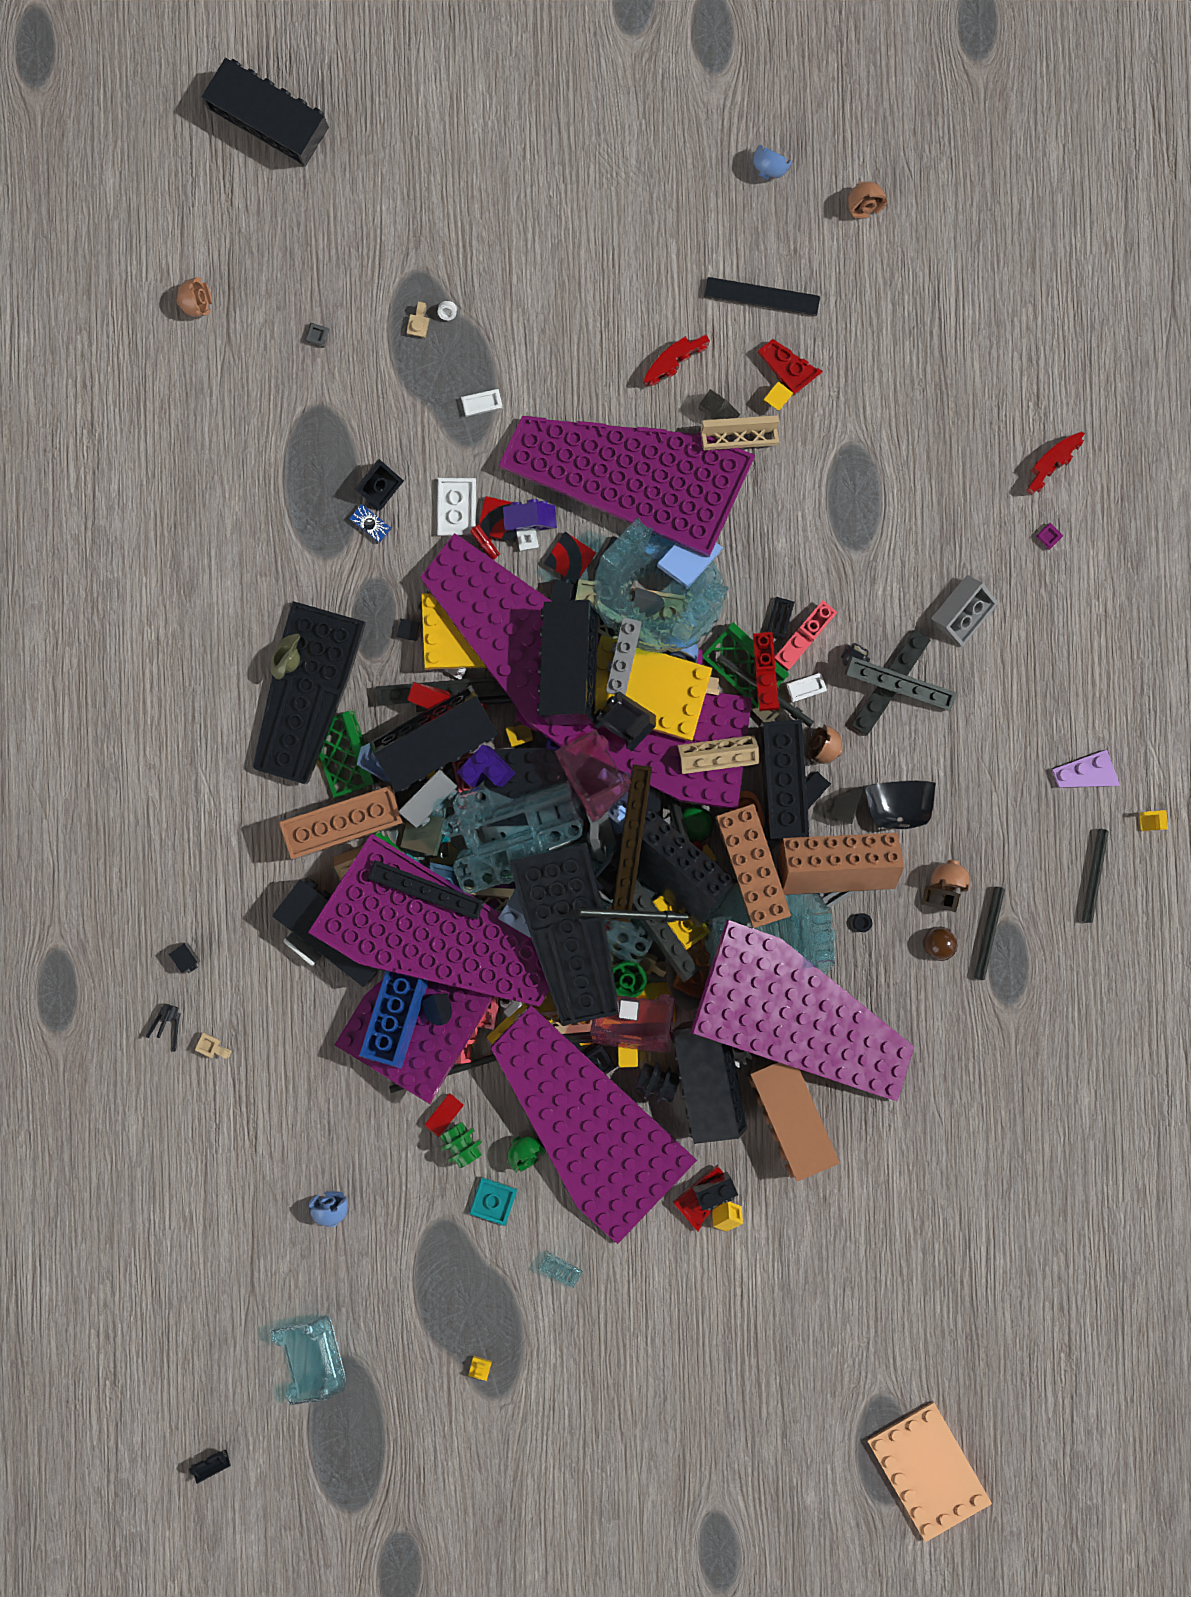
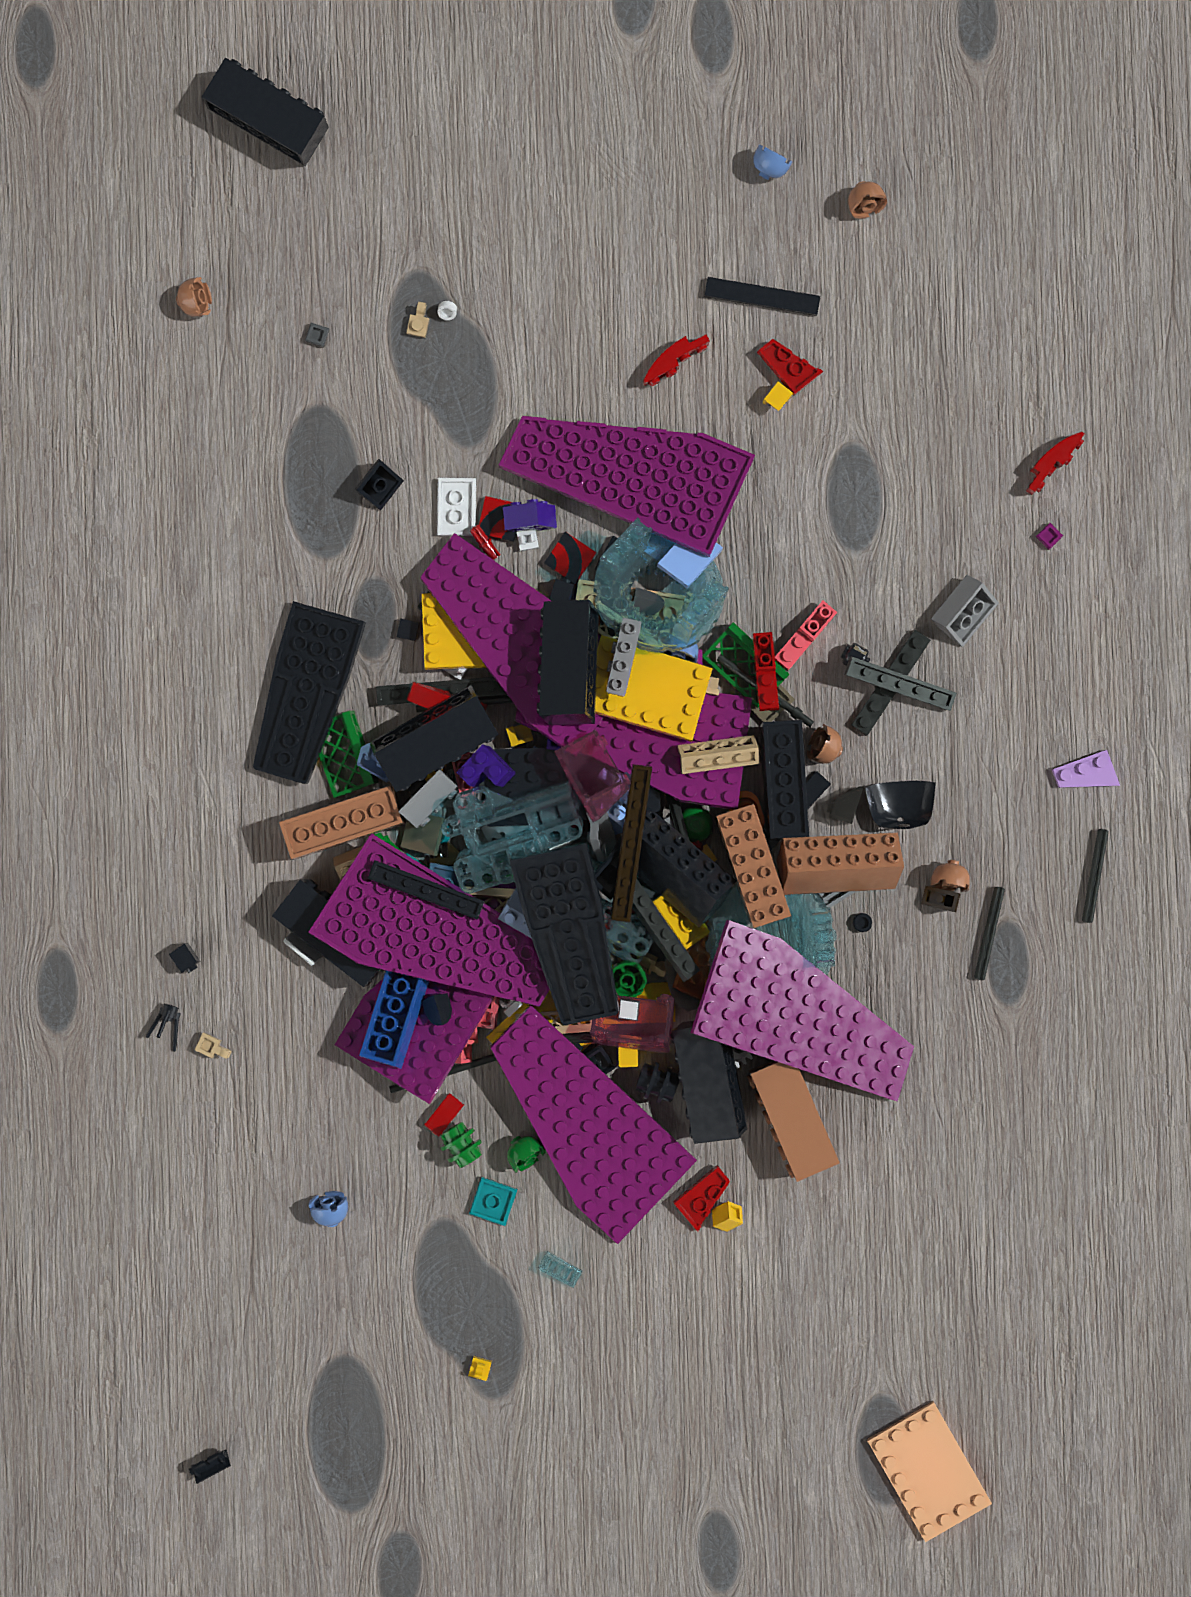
olive hat [270,634,300,680] -> none
clear light blue windscreen [271,1315,346,1405] -> none
tile [349,504,392,543] -> none
white tile [461,389,503,417] -> none
pearl dark grey bar [577,908,688,923] -> none
black panel [594,691,656,751] -> none
black brick [692,1172,738,1211] -> none
clear smoke slope [698,389,740,420] -> none
tan fence [700,415,779,450] -> none
black tile [766,597,795,639] -> none
white tile [785,673,827,703] -> none
reddish brown helmet [923,926,958,961] -> none
yellow panel [1139,810,1168,831] -> none

